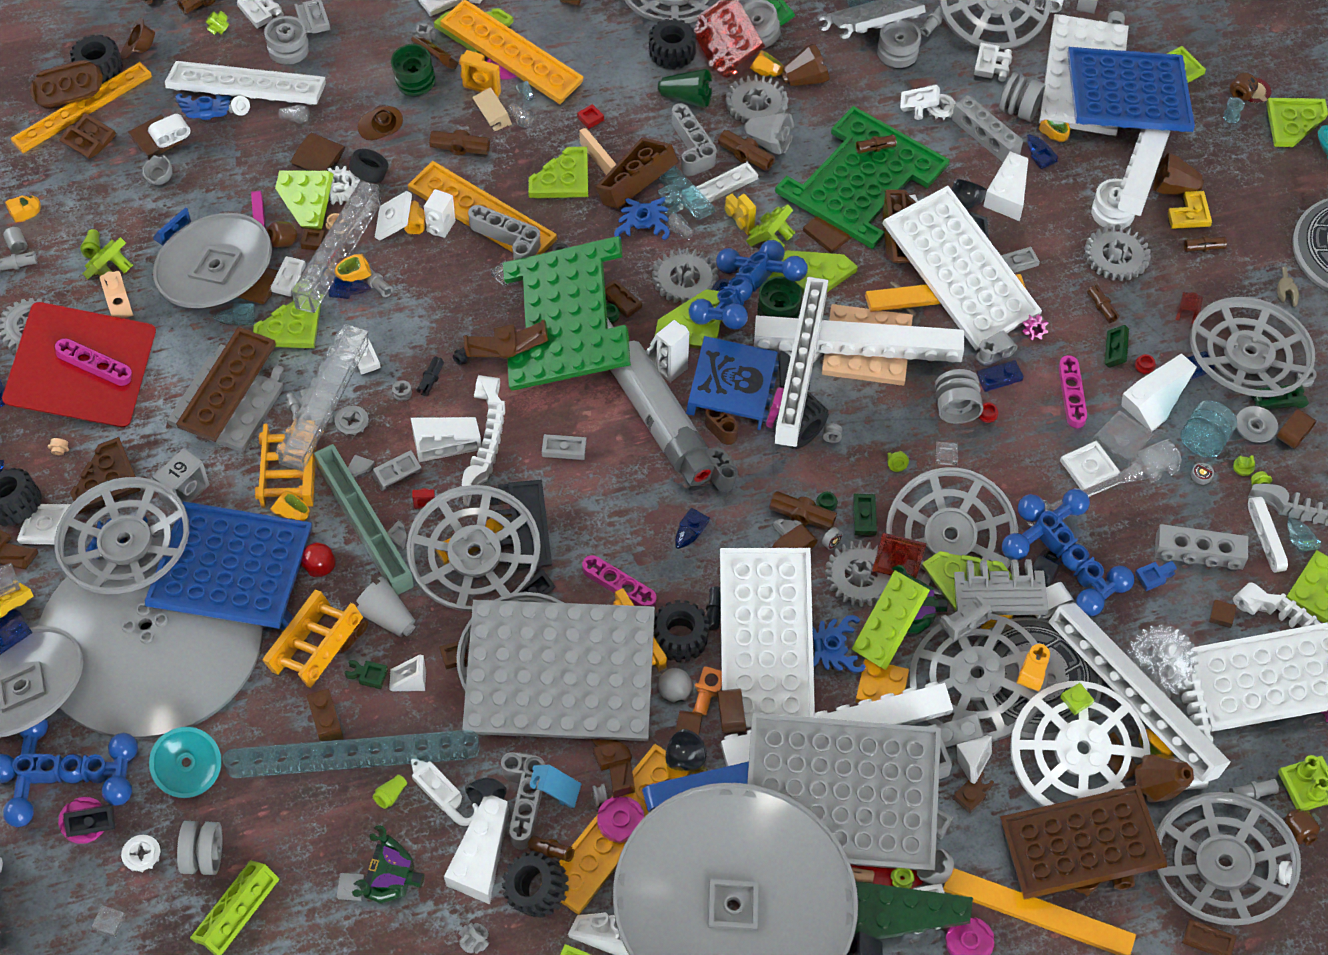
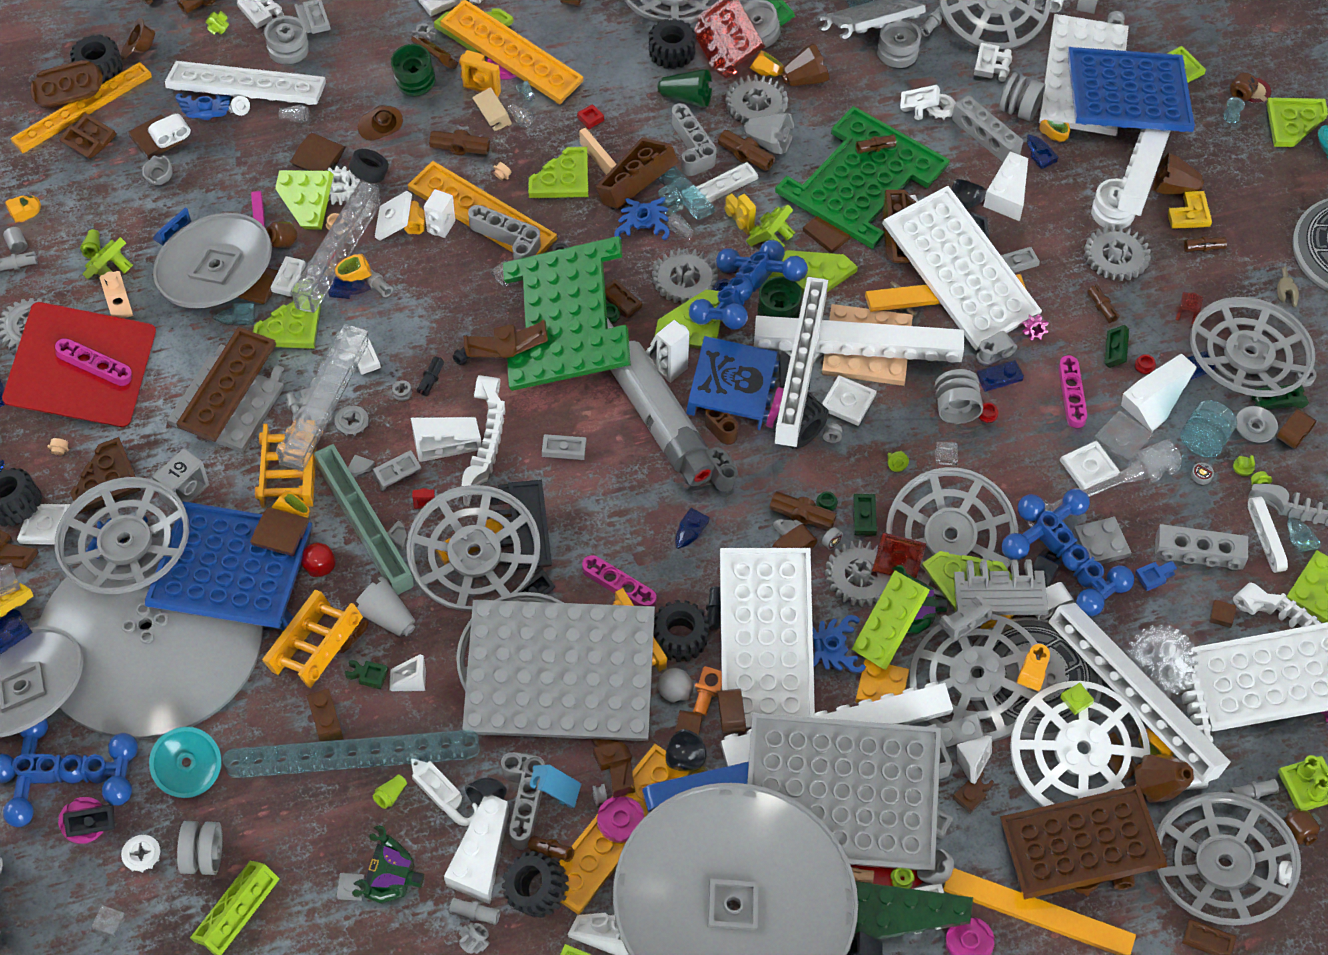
reddish brown tile [300,228,325,251] -> none
reddish brown tile [439,641,468,670] -> none
none -> reddish brown slope [250,507,310,556]
none -> light grey pin [449,898,500,925]
none -> light nougat plate [493,162,511,180]
none -> white plate [822,375,877,426]
none -> light grey plate [1073,517,1132,564]

